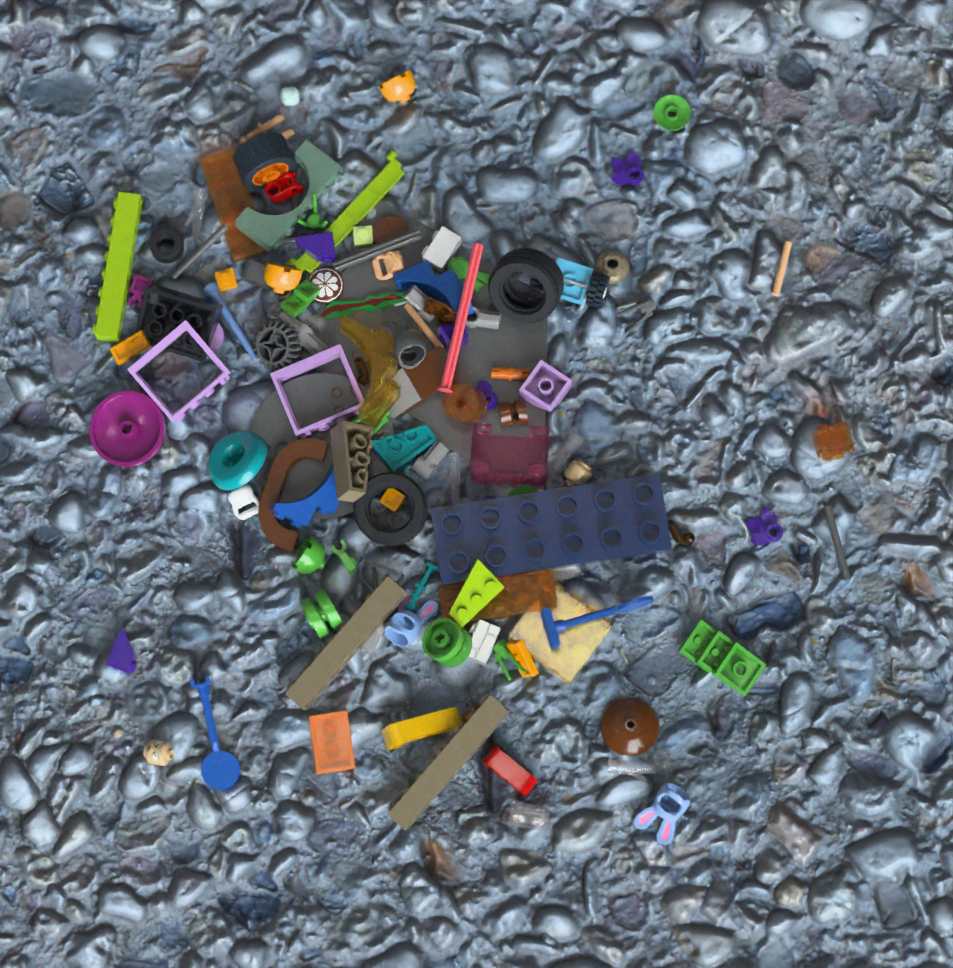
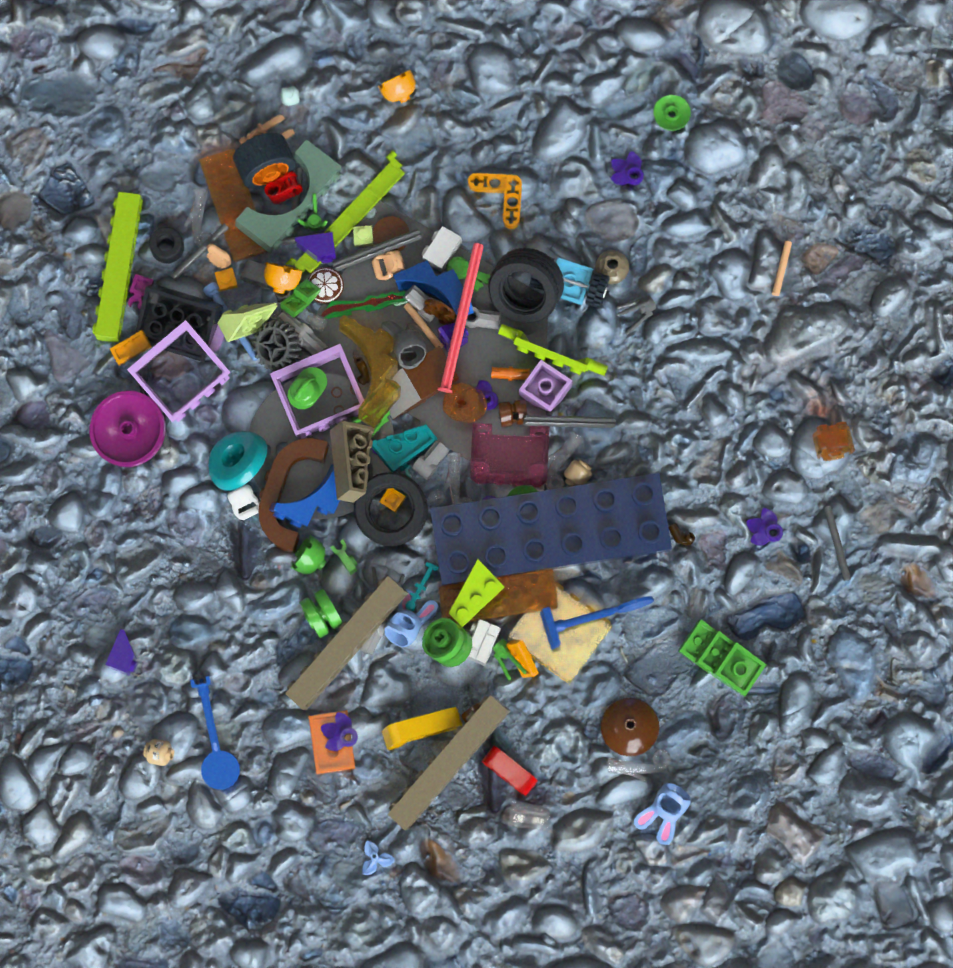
none -> light nougat piece [206,243,232,269]
none -> yellowish green slope [218,303,277,342]
none -> bright green piece [288,367,327,409]
none -> dark purple plate [321,712,358,751]
none -> light blue plant [362,840,395,875]
none -> light orange beam [468,173,522,229]
none -> lime plate [498,324,608,376]
none -> dark grey axle [523,415,616,428]

